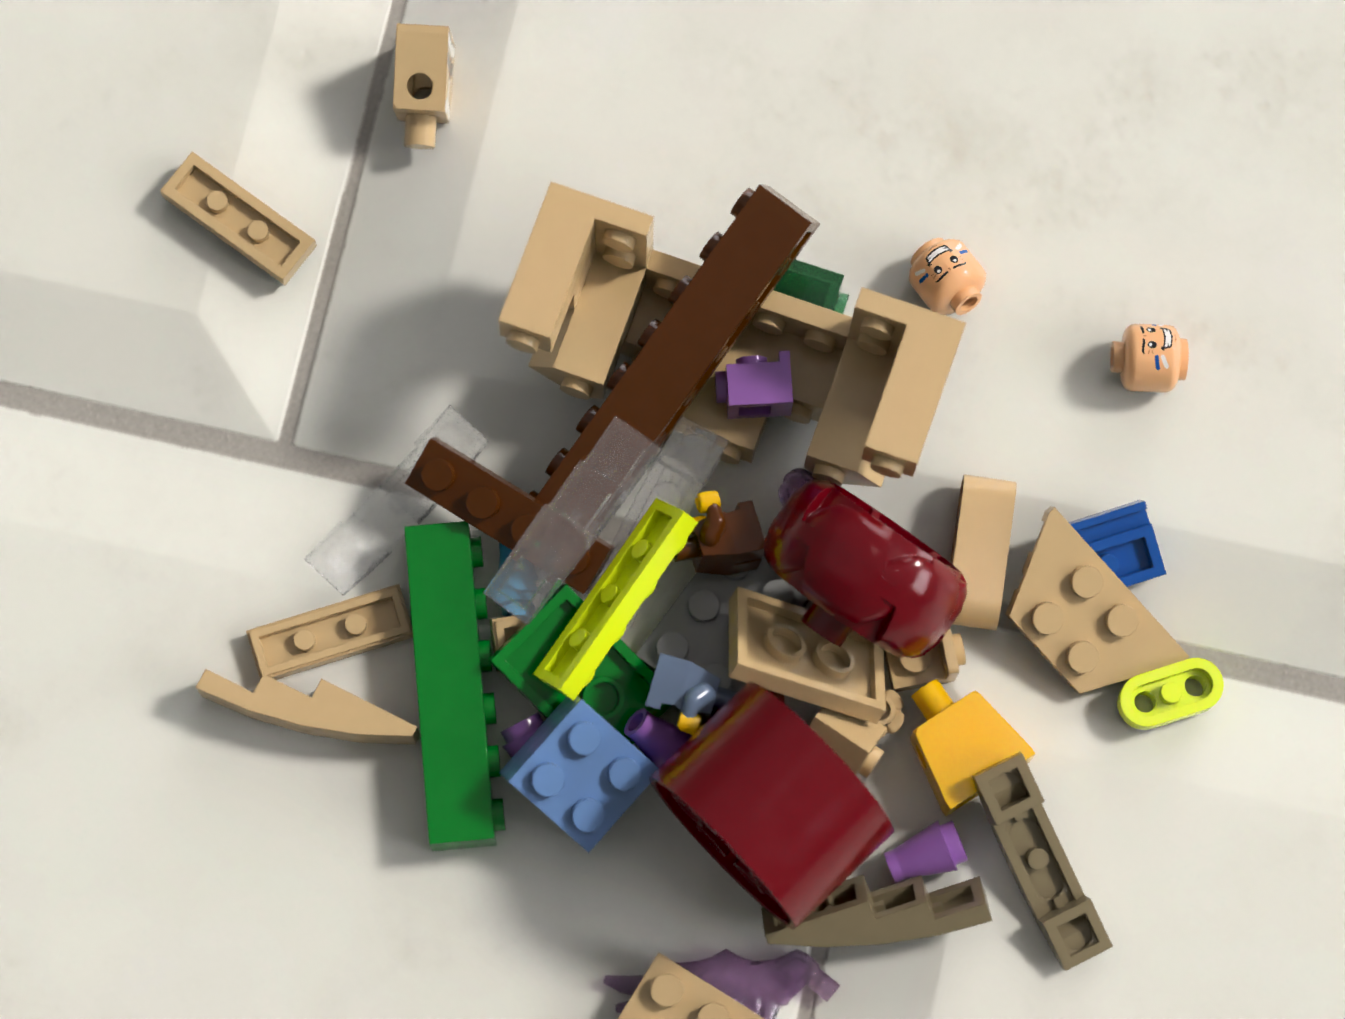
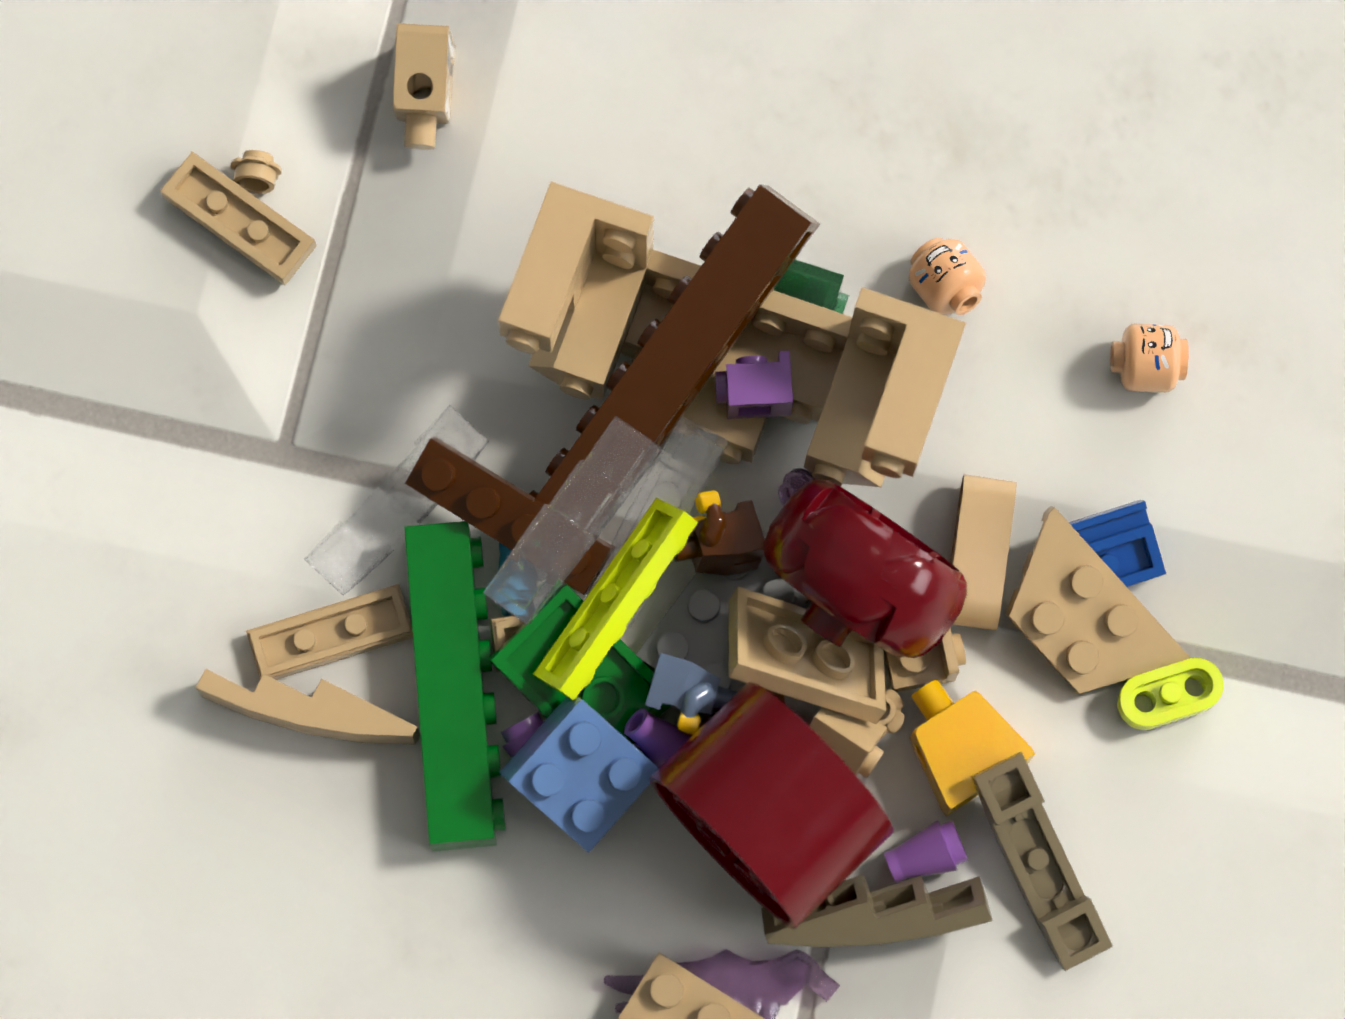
none -> tan plate [230,150,282,194]

